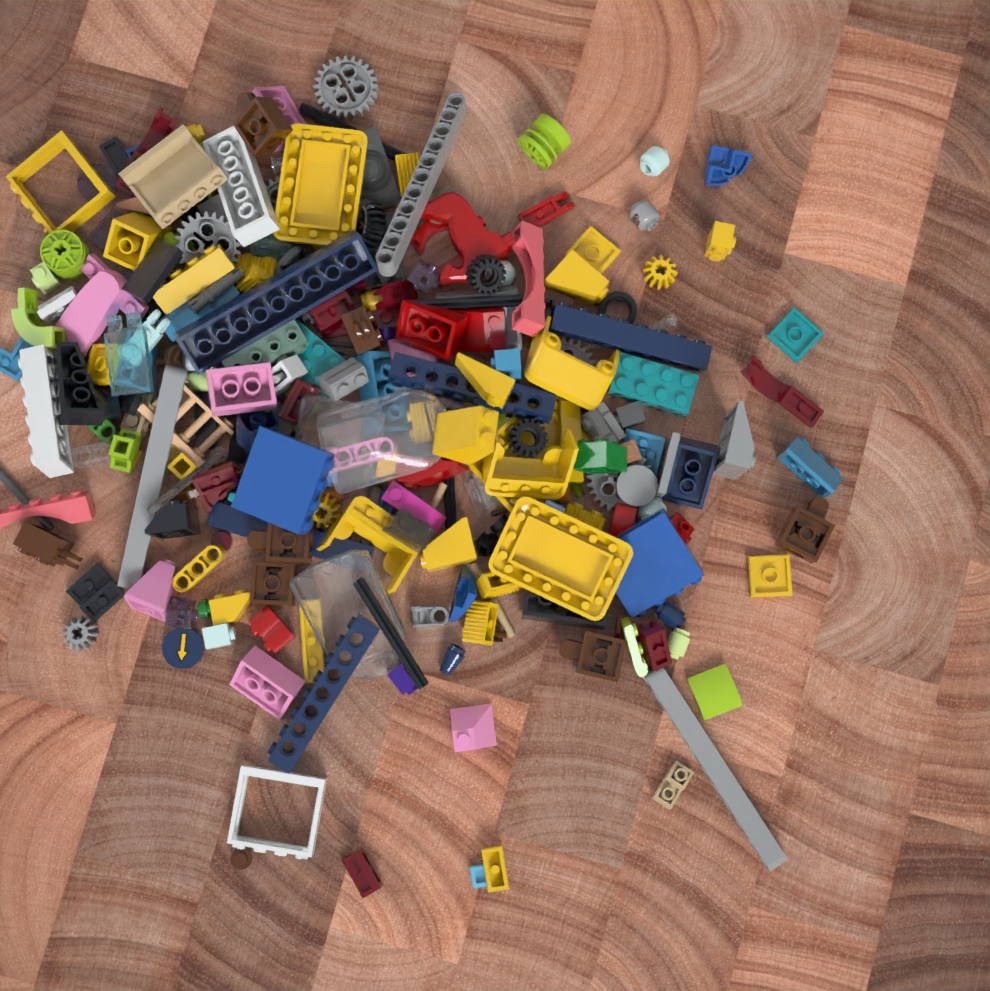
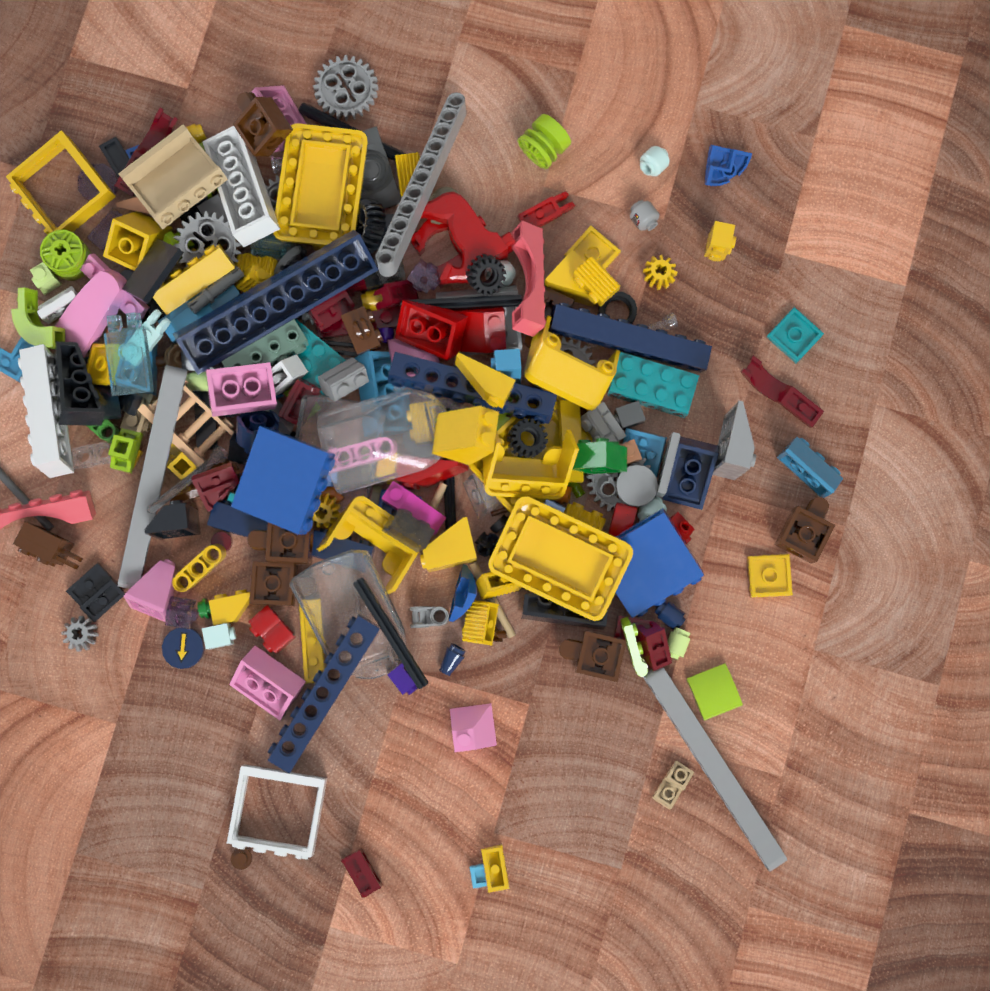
none -> yellow brick [573,256,621,306]

